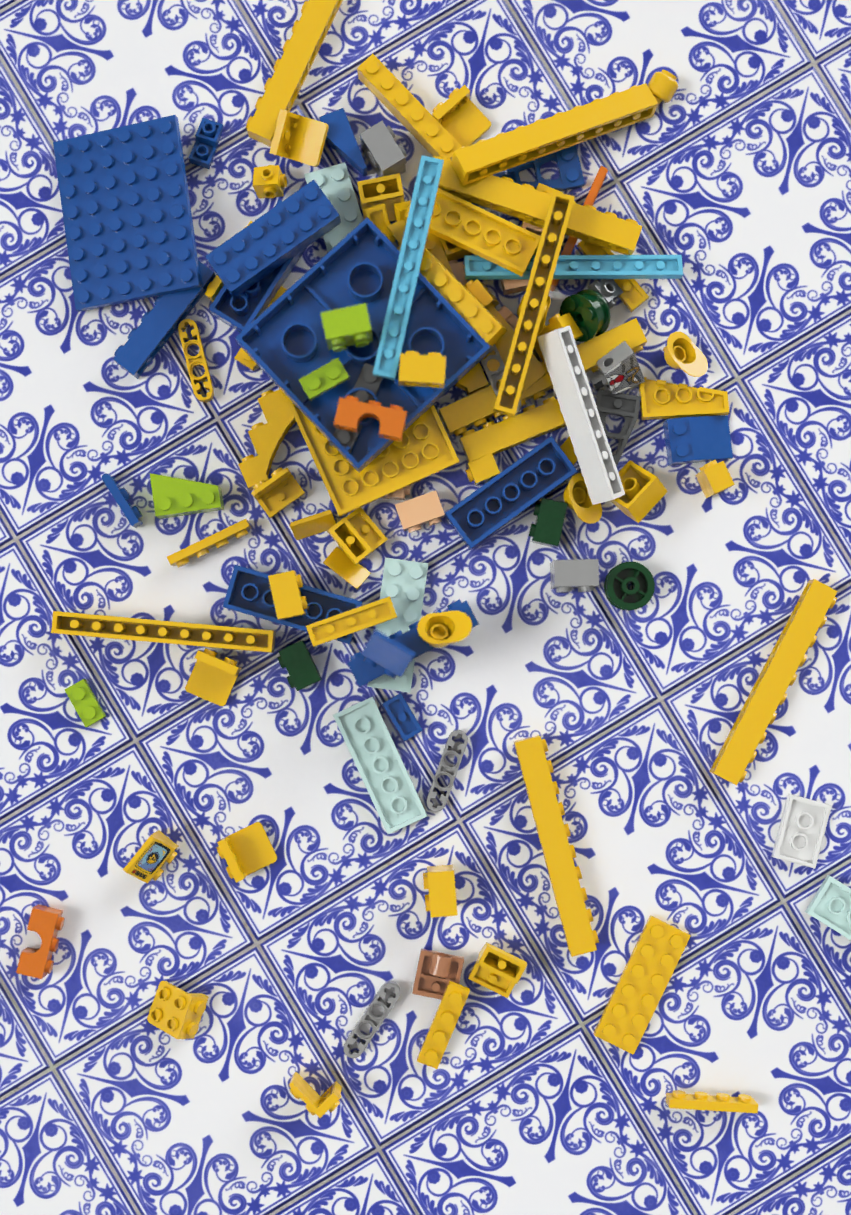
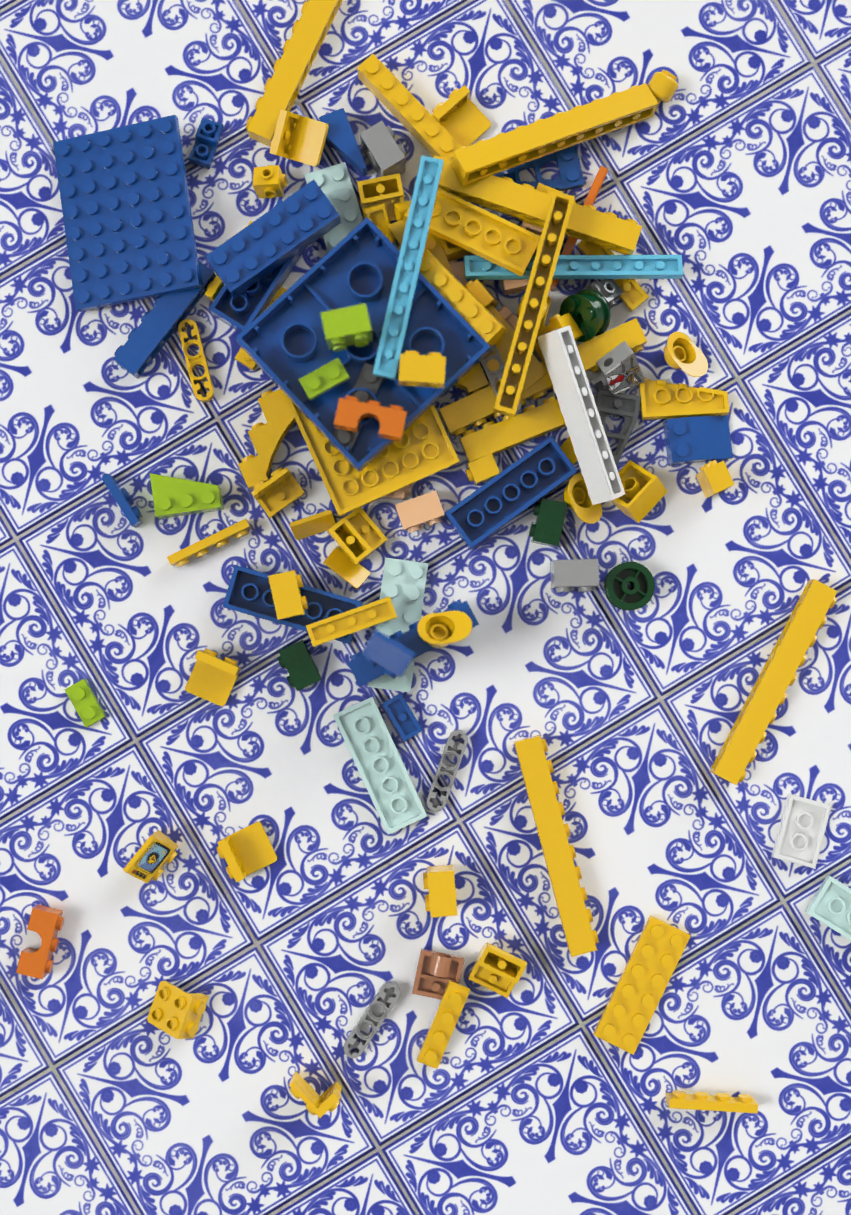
yellow brick [51,611,276,653] -> none

